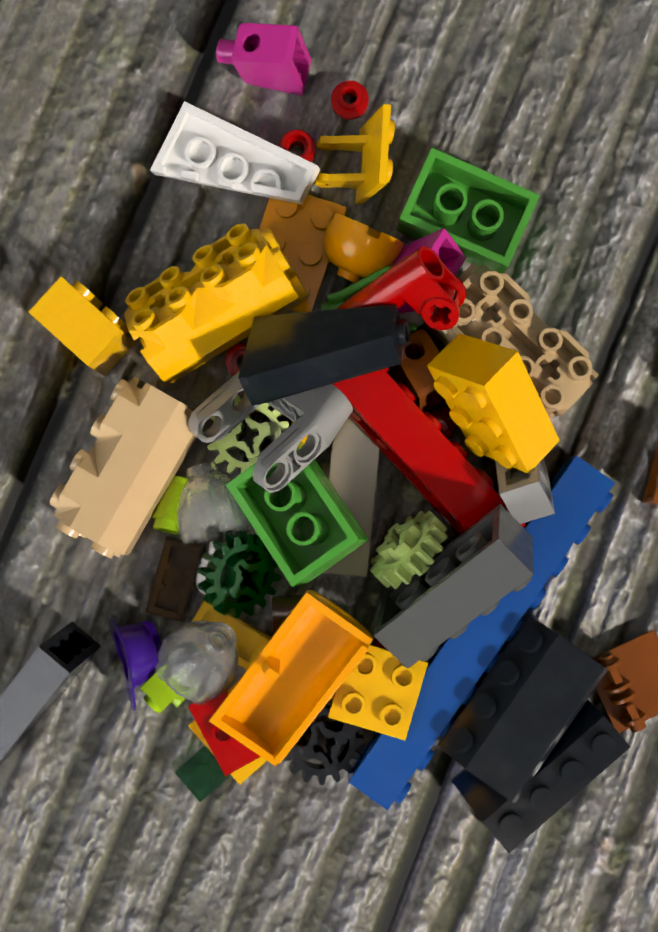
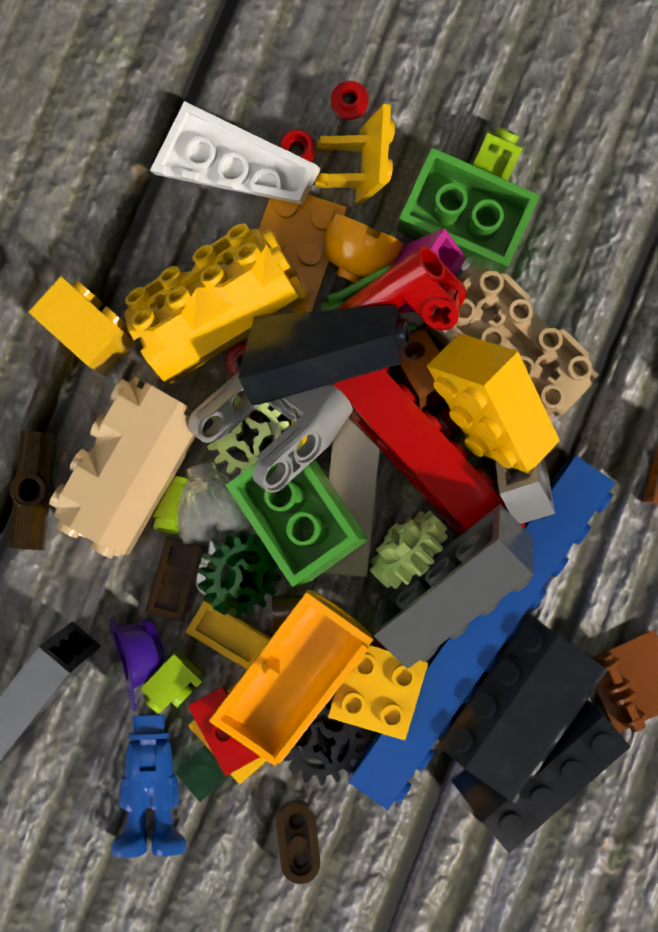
clear piece [156,620,239,705] -> none
dark pink torso [216,23,312,96] -> none
none -> dark brown piece [8,431,57,550]
none -> blue piece [111,714,186,858]
none -> dark brown plate [276,800,321,884]
none -> lime bracket [473,127,523,181]

